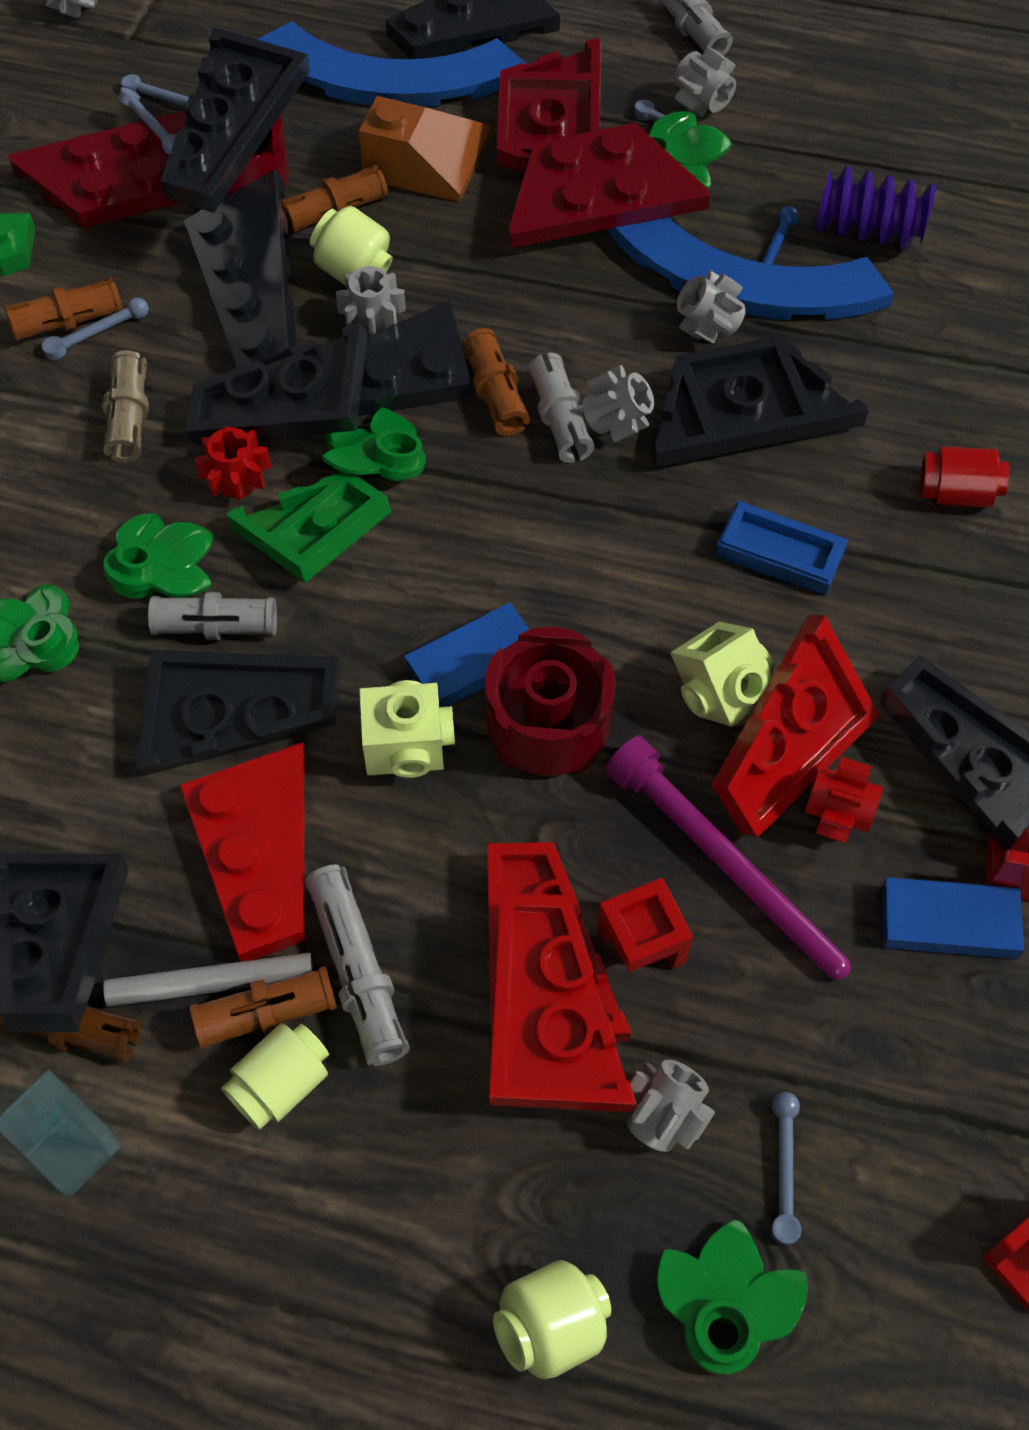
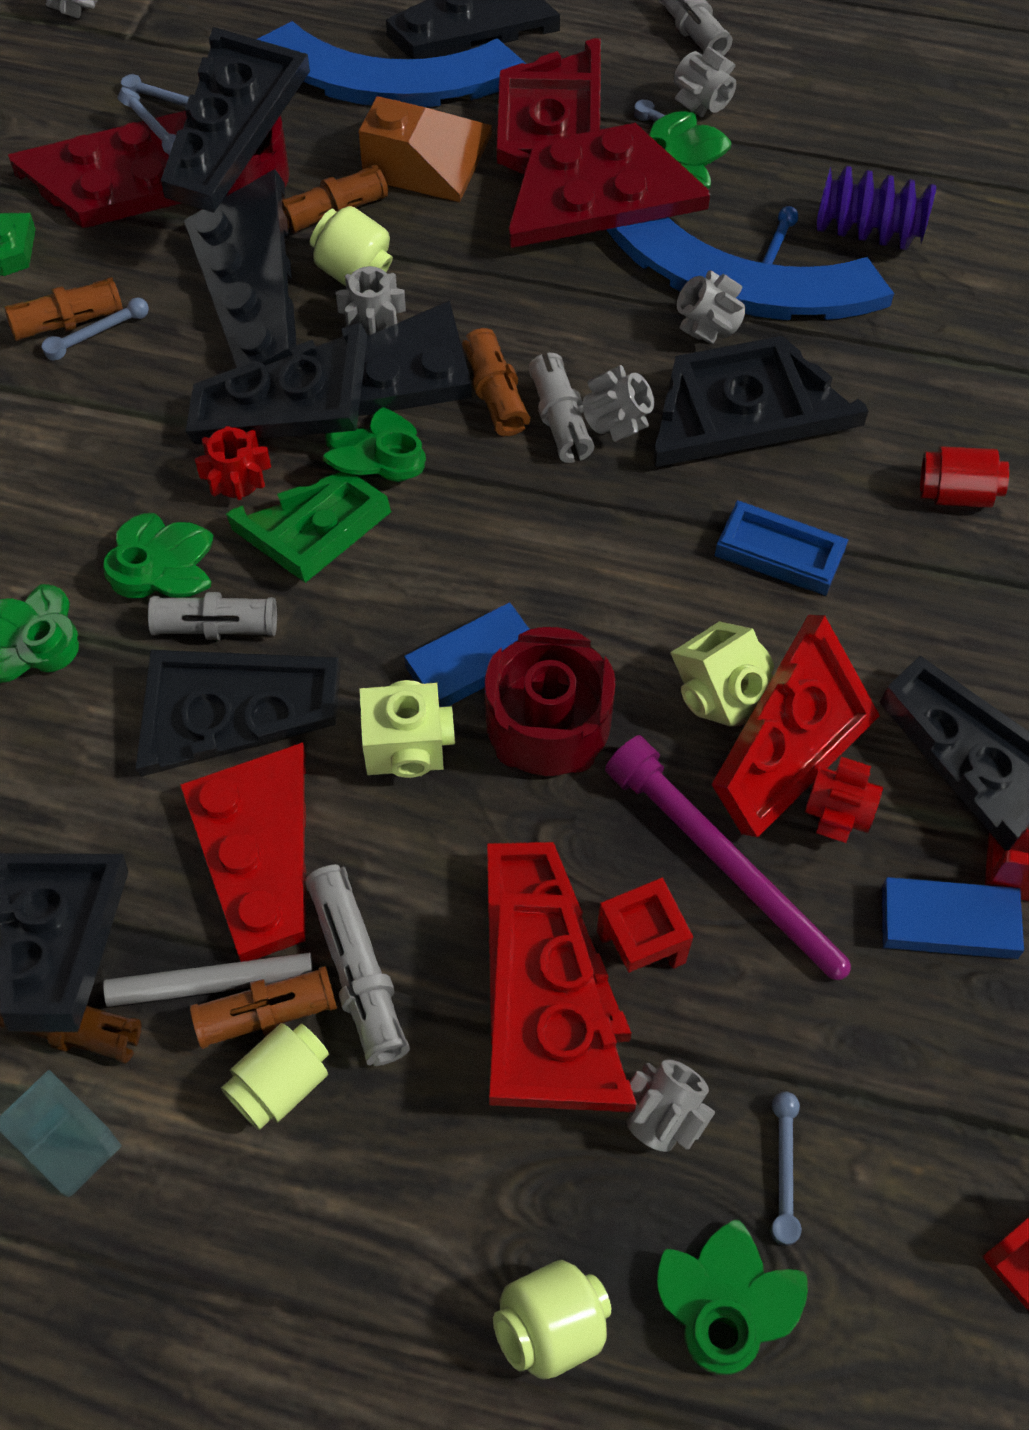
dark tan pin [102,350,149,463] -> none

